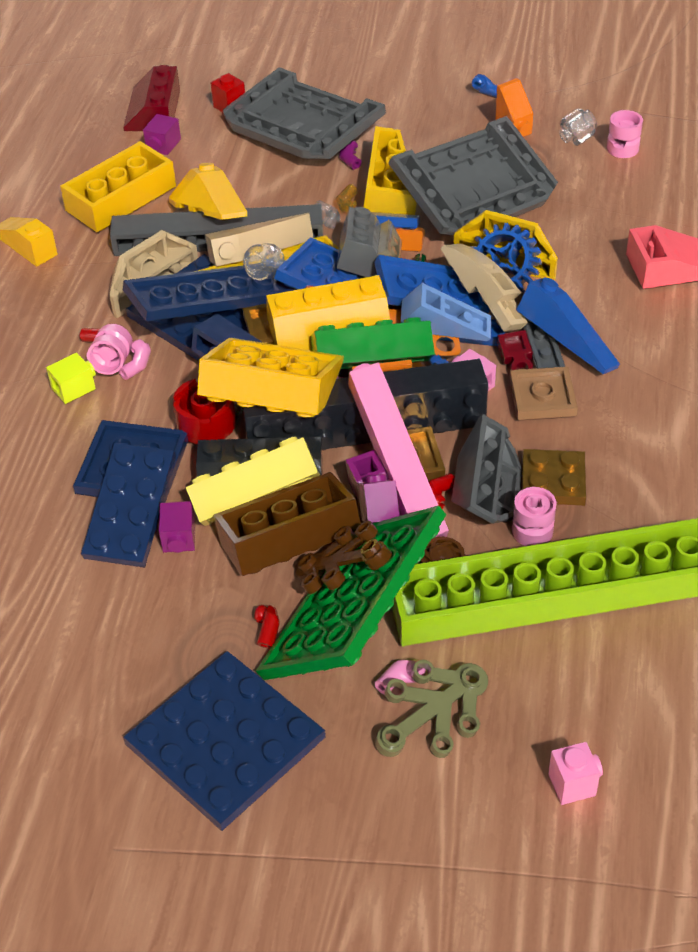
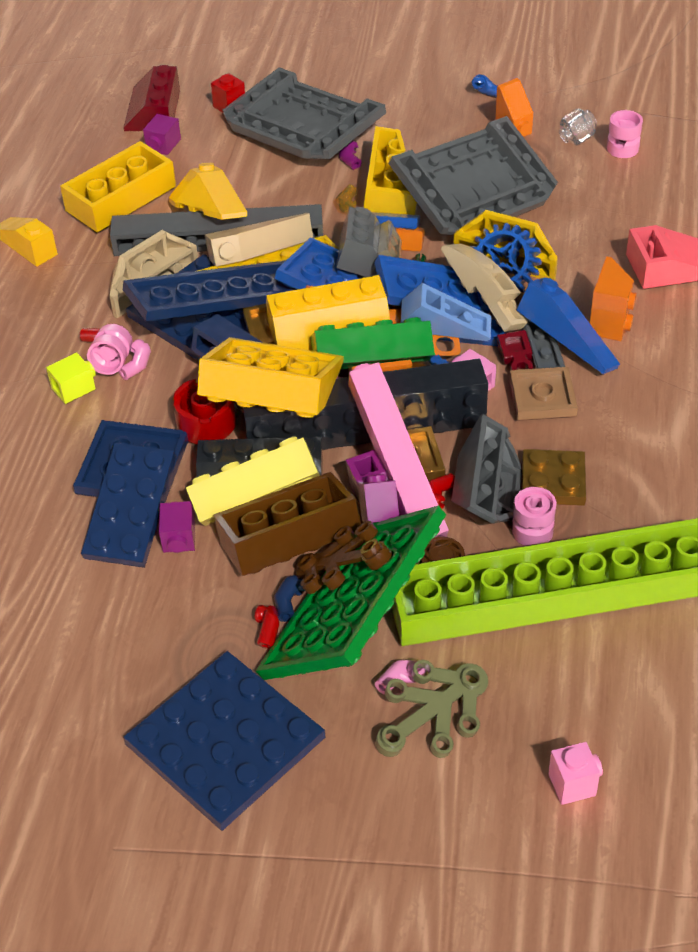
clear head [243,243,285,281] -> none
clear arm [315,200,341,229] -> none
none -> dark blue arm [274,575,305,622]
none -> orange slope [590,256,637,342]

